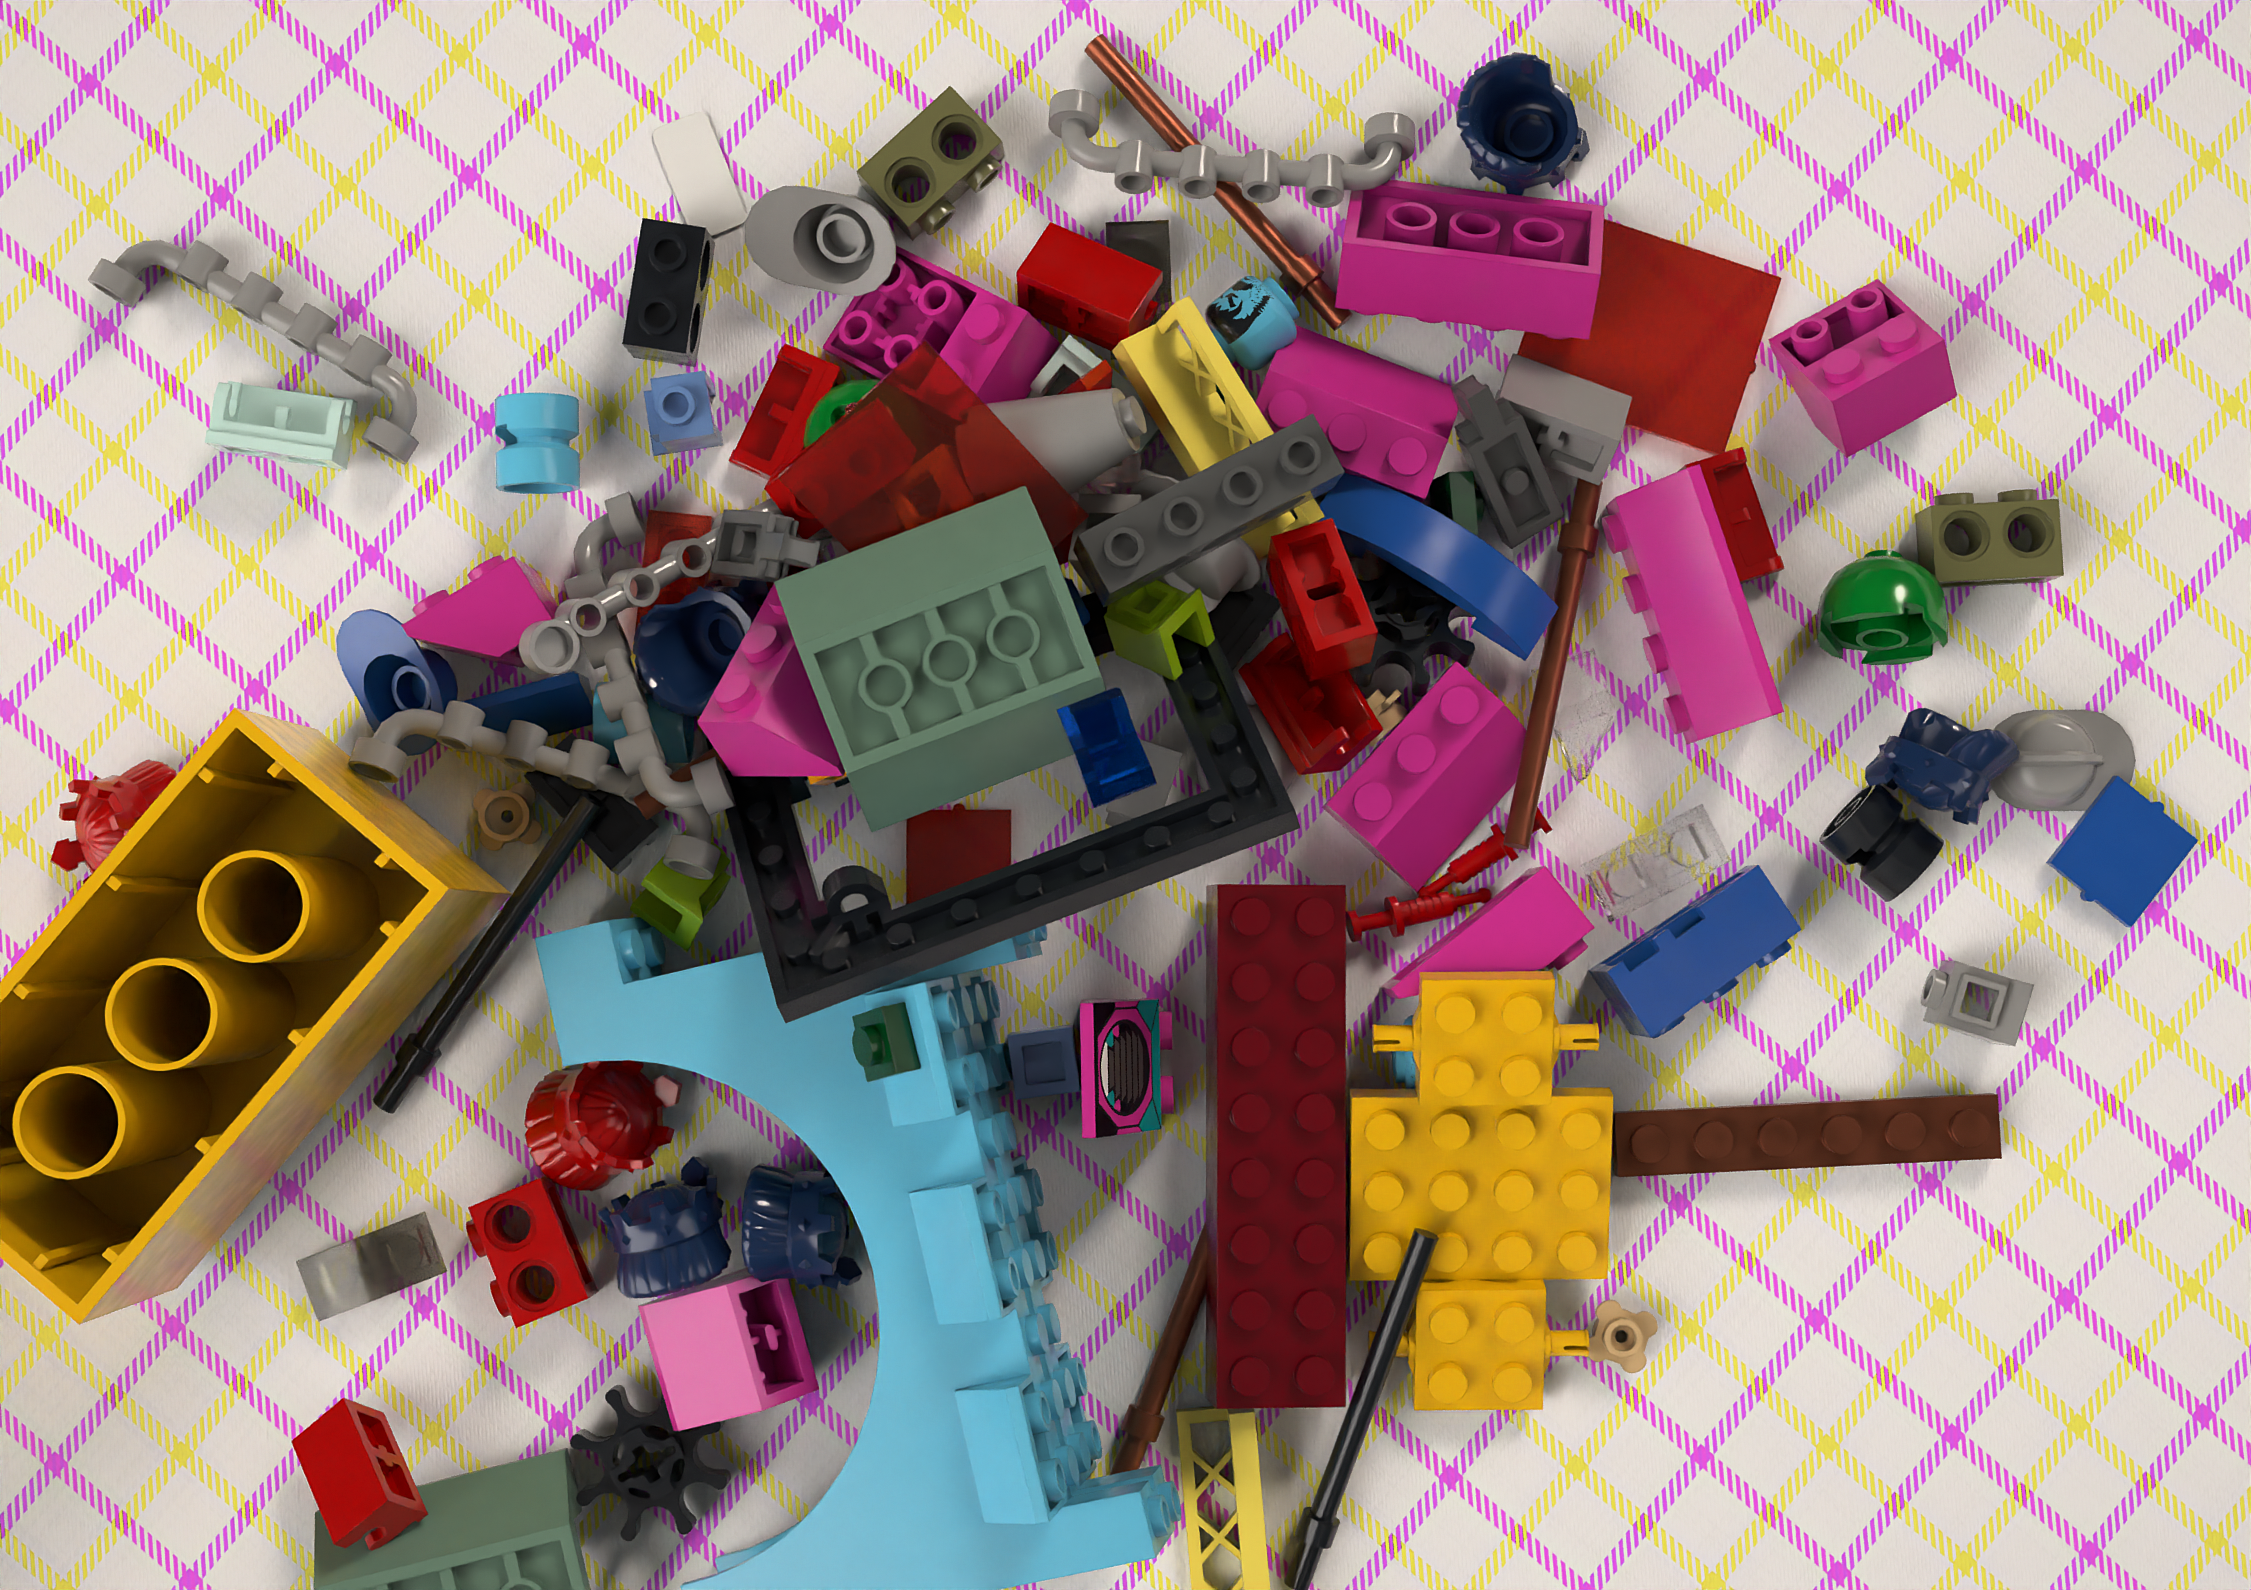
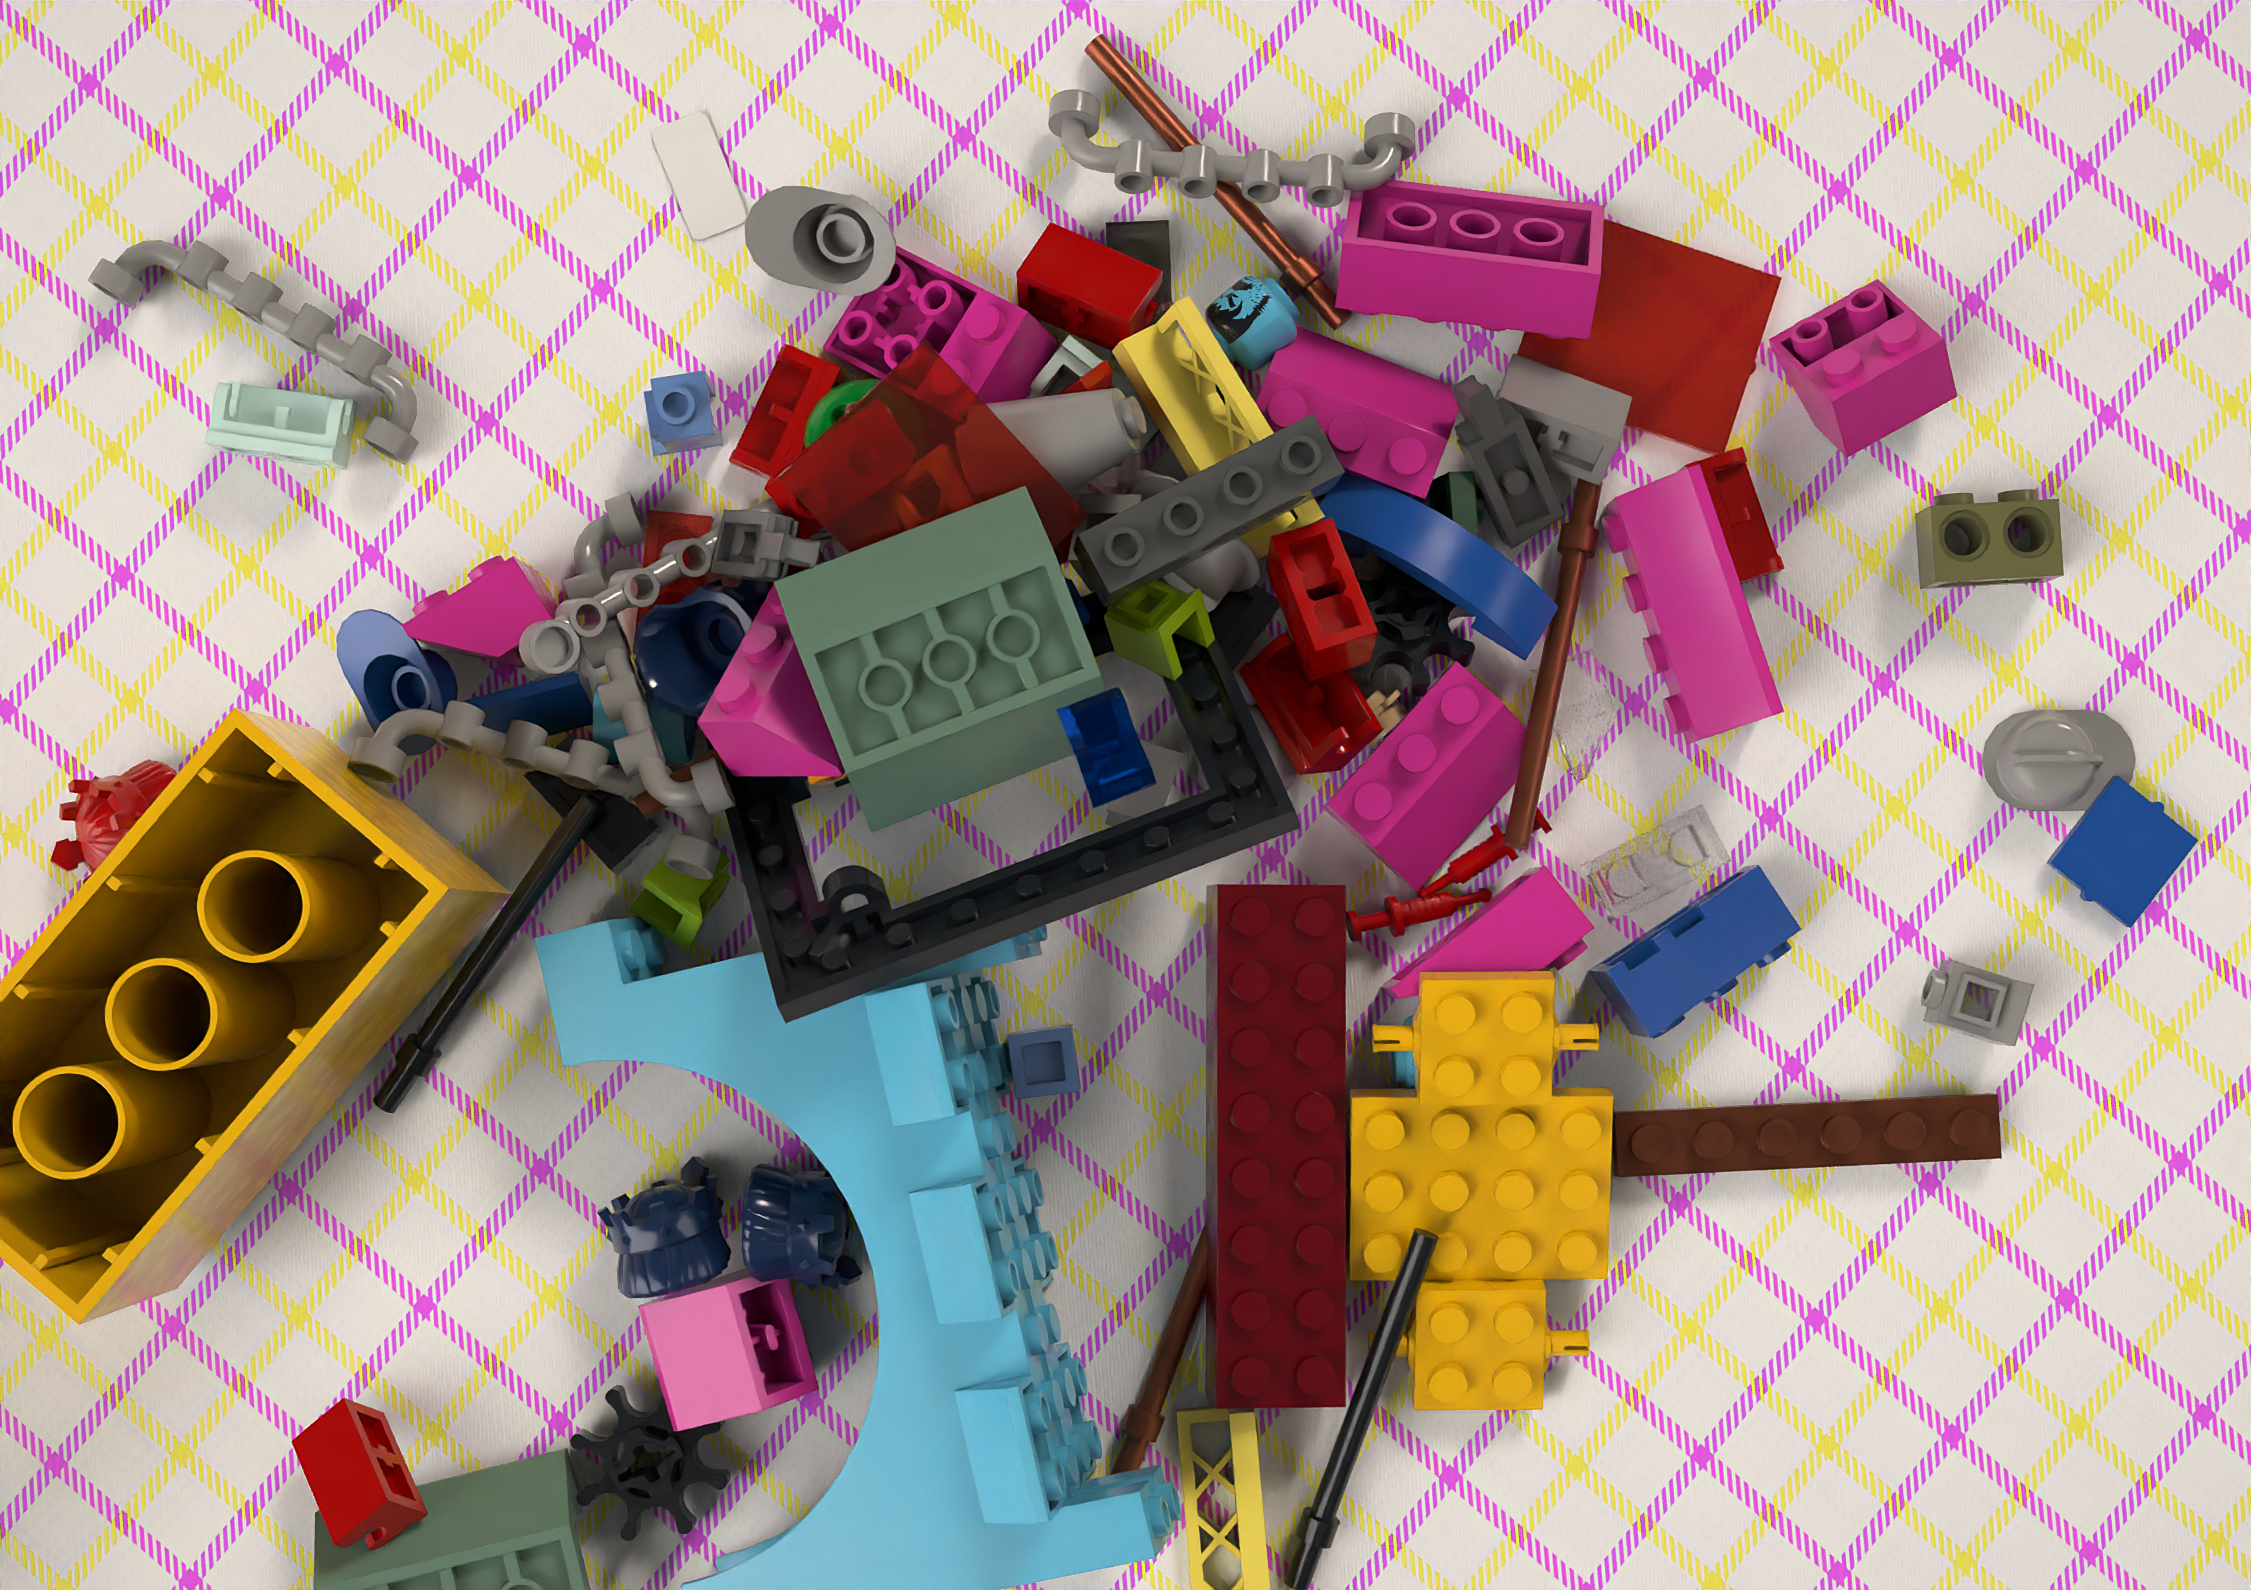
clear smoke slope [296,1211,447,1322] -> none
red brick [466,1176,599,1328] -> none
tan plate [473,782,543,851] -> none
medium azure wheel [495,393,580,494] -> none
red hair [524,1060,683,1192] -> none
black brick [622,218,715,367] -> none
dark green plate [852,1002,920,1082] -> none
olive brick [856,86,1004,241] -> none
clear red piece [906,803,1012,904] -> none
slope [1080,998,1174,1138] -> none
dark blue hair [1456,52,1590,196] -> none
tan plate [1588,1300,1658,1373] -> none
green cylinder [1817,550,1948,665] -> none
black wheel [1819,784,1944,902] -> none
dark blue hair [1865,708,2020,825] -> none

